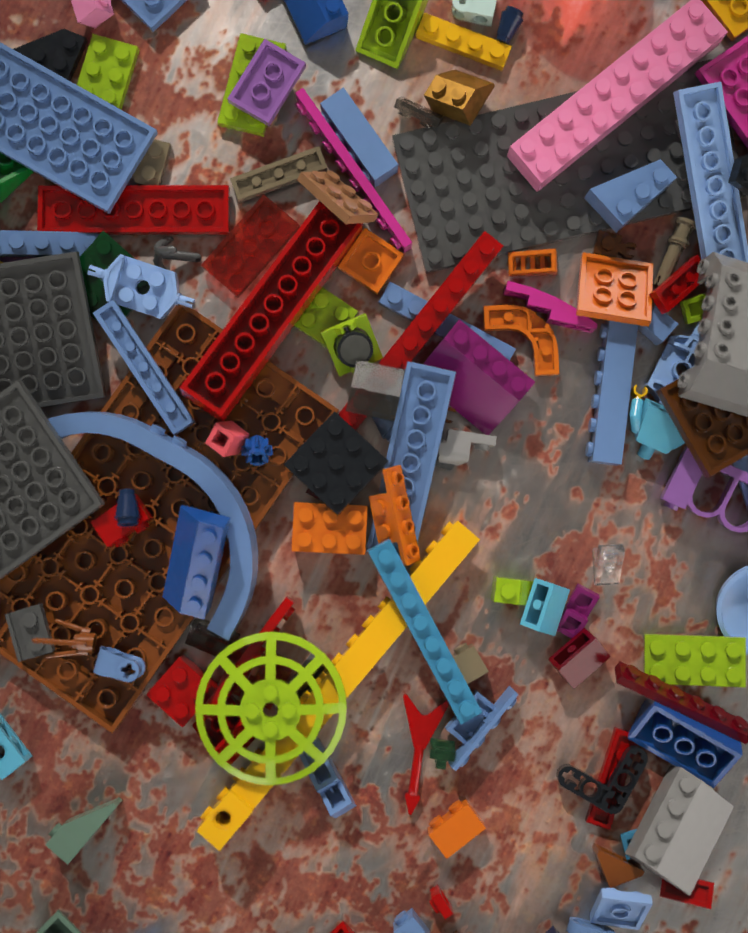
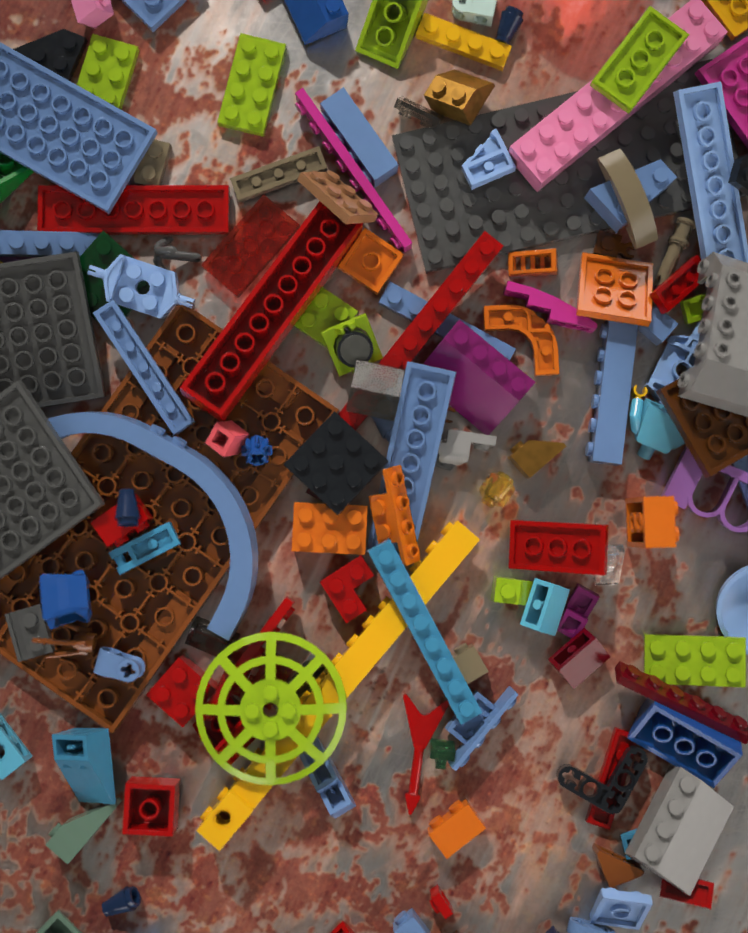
blue slope [163,505,230,620] -> none
medium lavender plate [227,39,306,126] -> none
none -> blue piece [40,570,92,630]
none -> dark azure slope [52,728,116,804]
none -> dark blue cone [102,886,141,917]
none -> dark azure plate [109,522,182,575]
none -> red brick [122,776,181,837]
none -> red brick [320,555,374,623]
none -> light blue wing [462,128,516,190]
none -> clear yellow head [479,471,515,508]
none -> pearl gold slope [508,440,567,479]
none -> red plate [509,520,609,576]
none -> lime tile [590,6,689,114]
none -> dark tan slope [597,148,658,250]
none -> orange brick [625,496,679,548]

